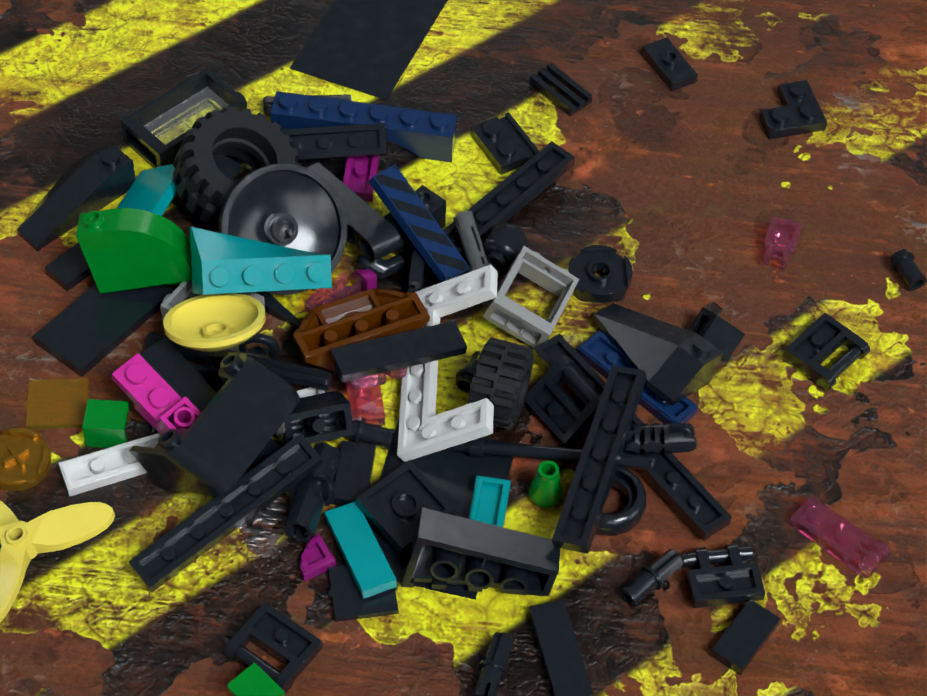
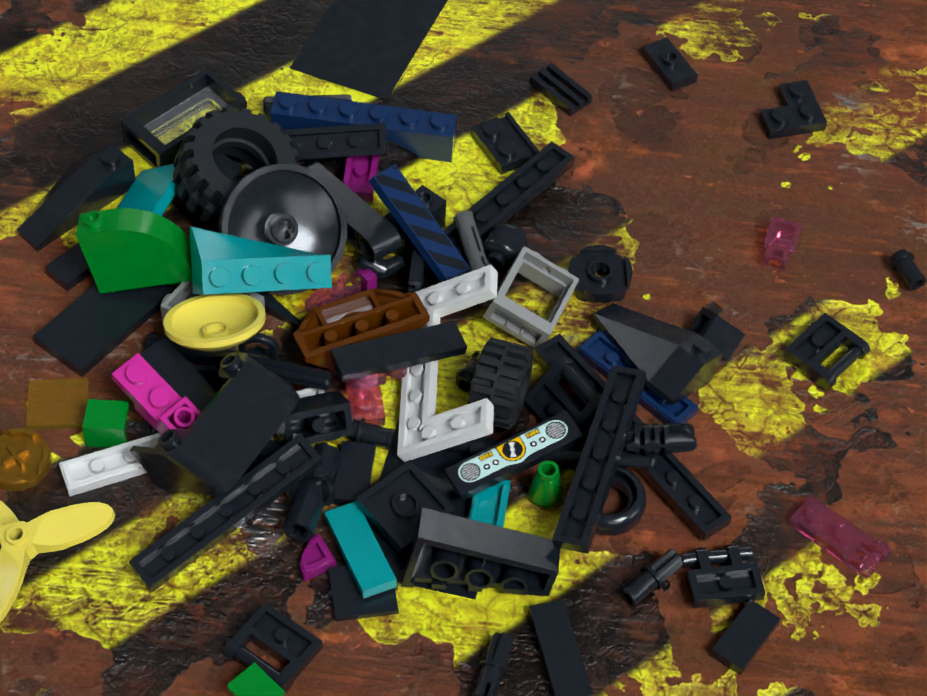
none -> tile [445,410,583,501]

